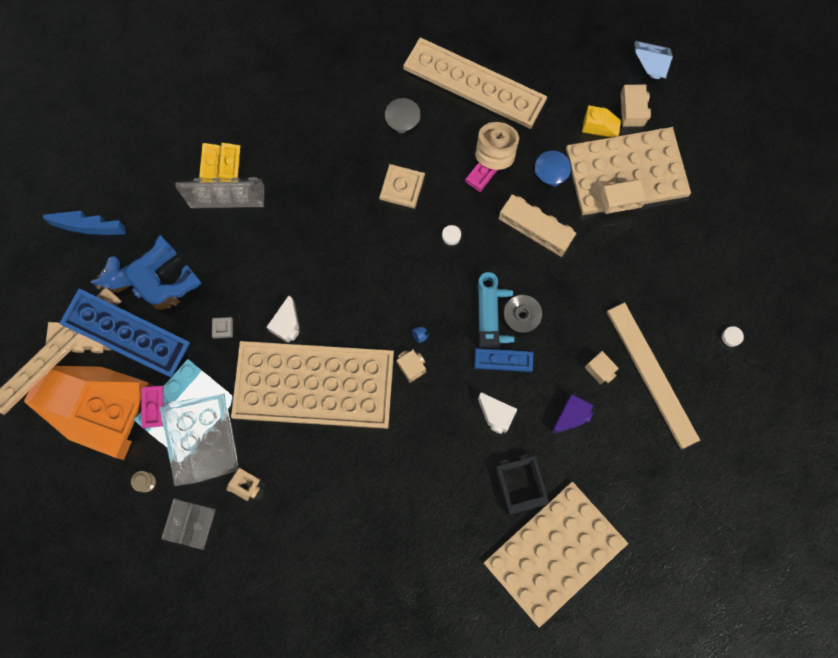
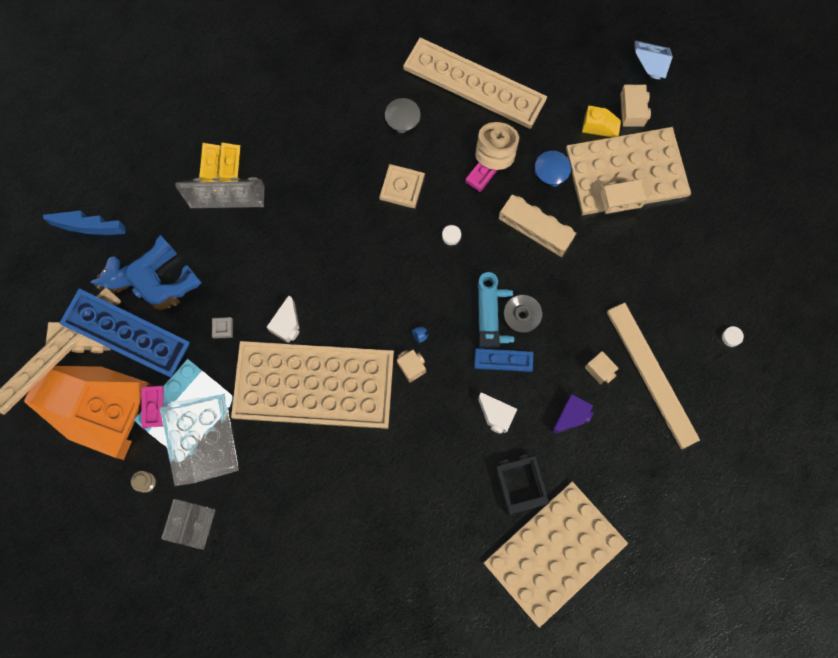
tan brick [227,468,260,501] -> none

